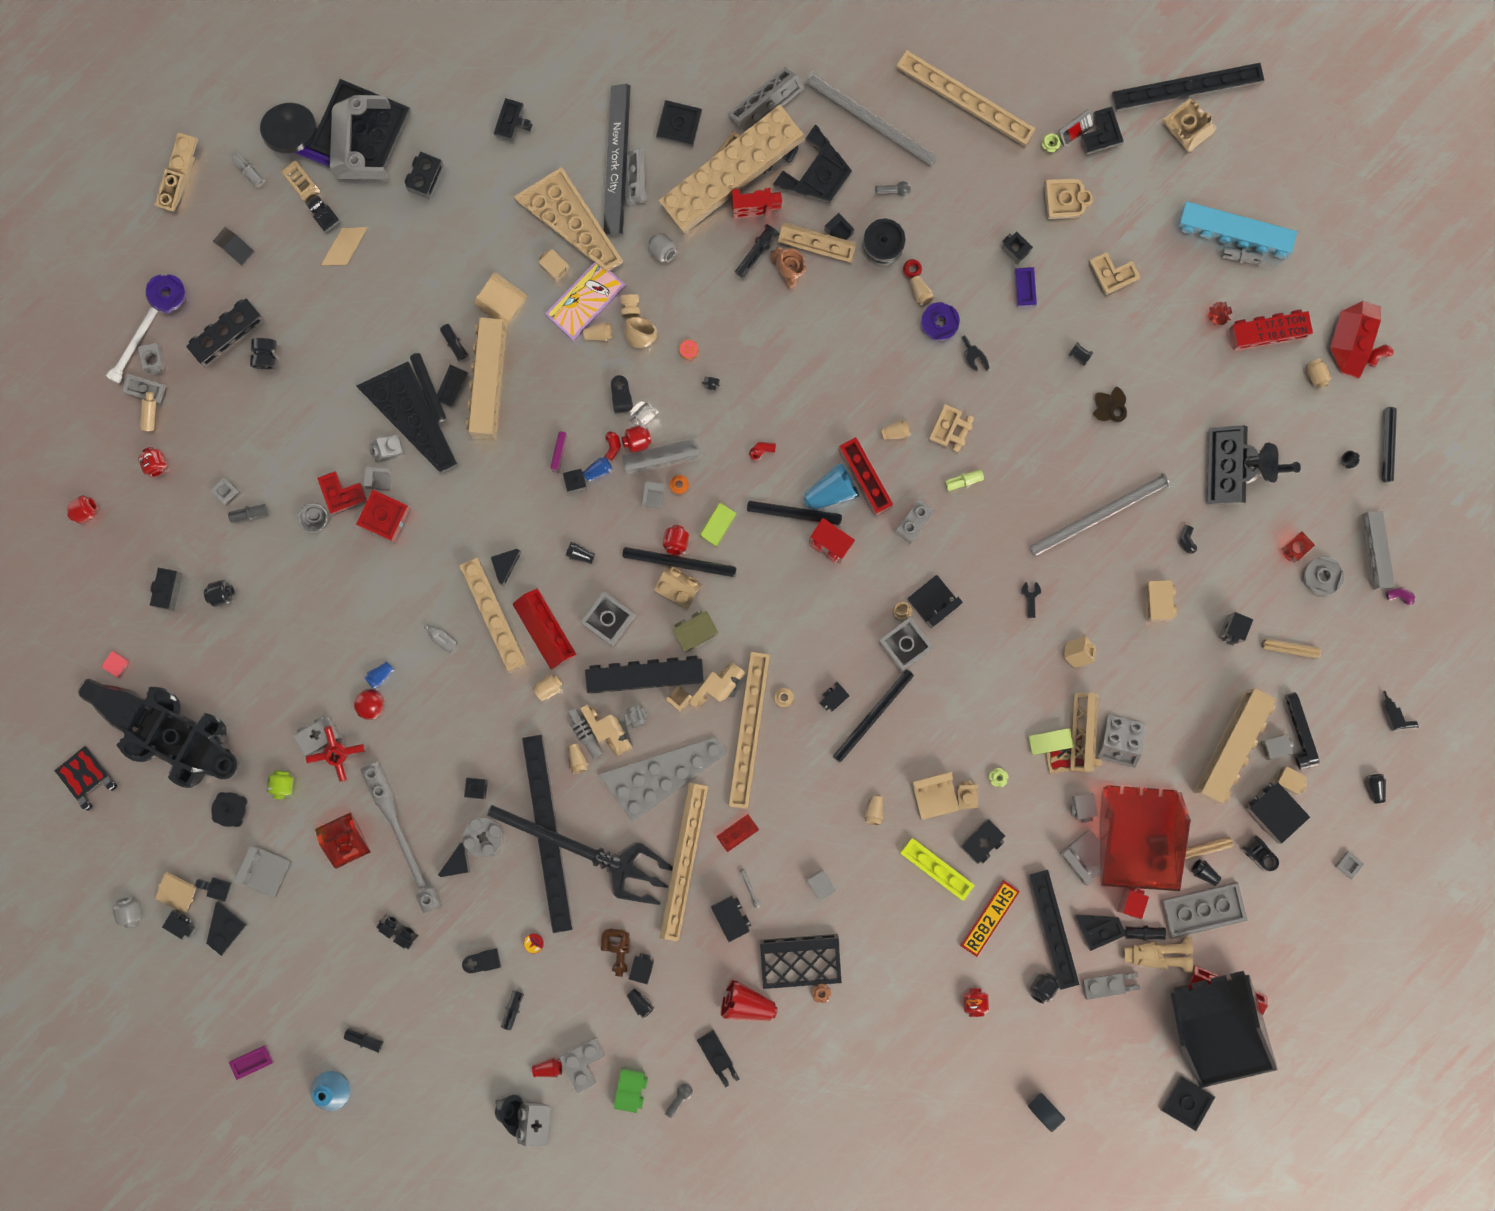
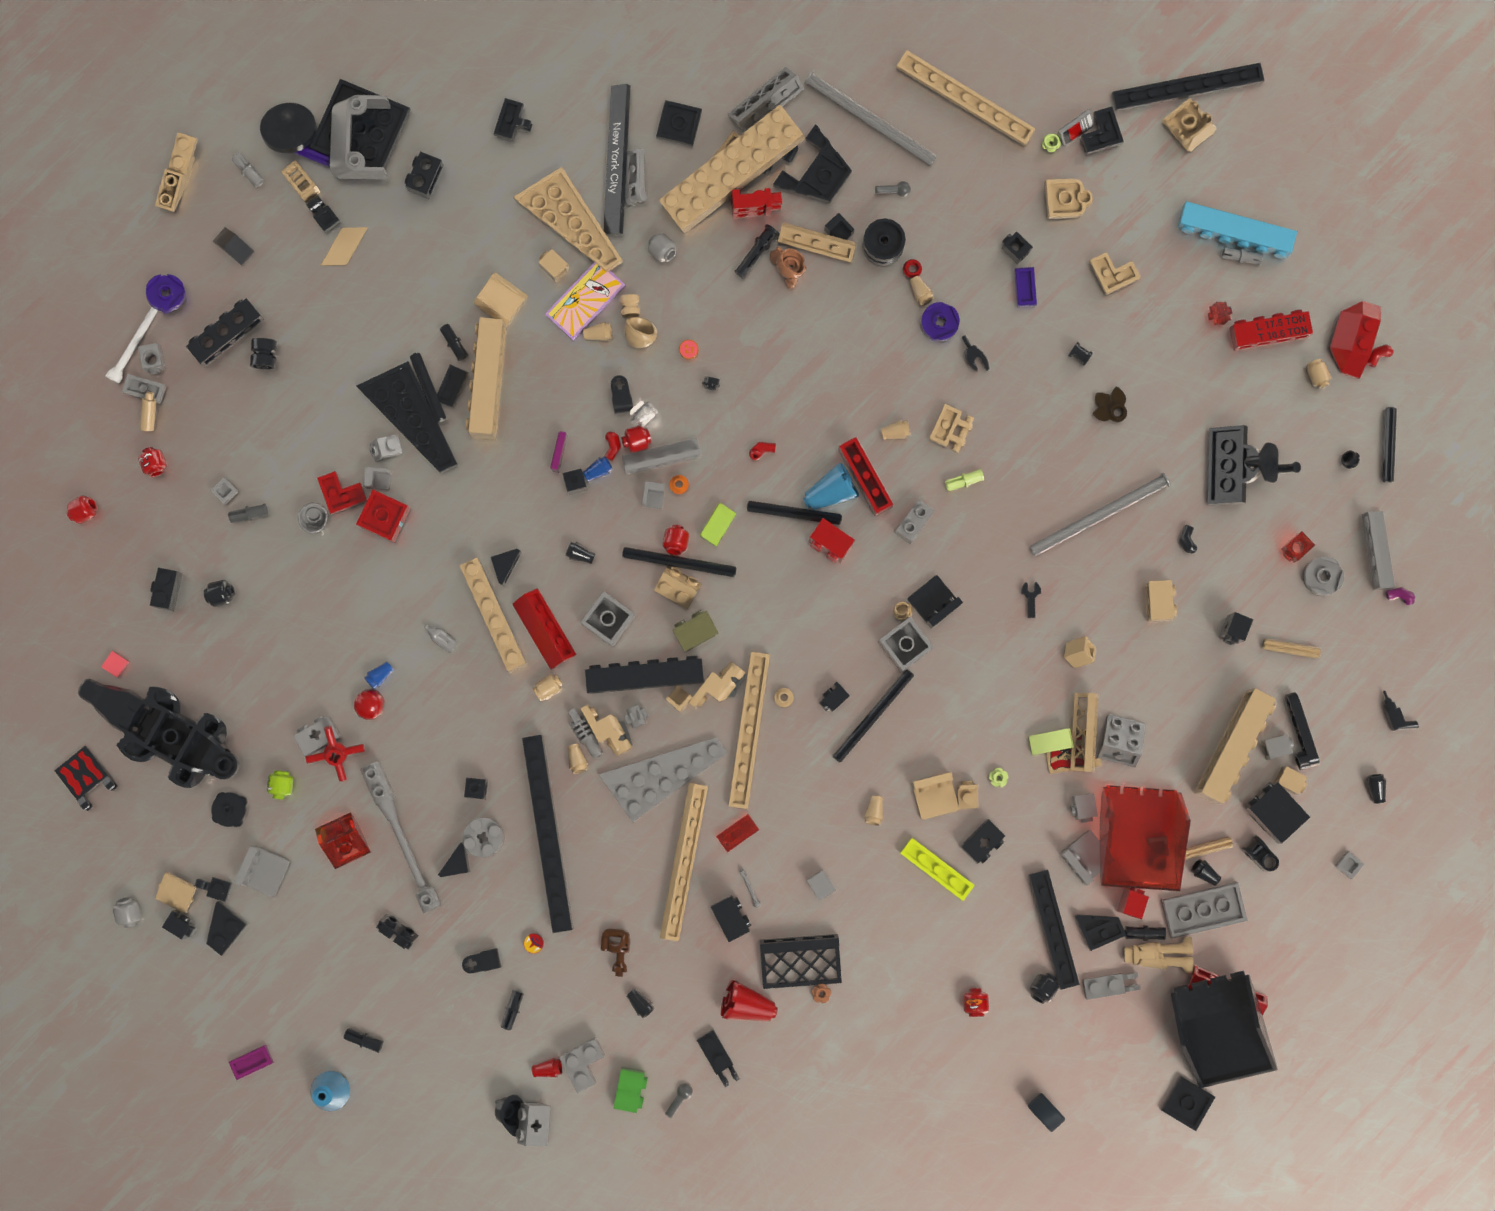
black piece [487,805,673,905] -> none
black brick [629,953,655,985] -> none
tile [960,880,1020,957] -> none

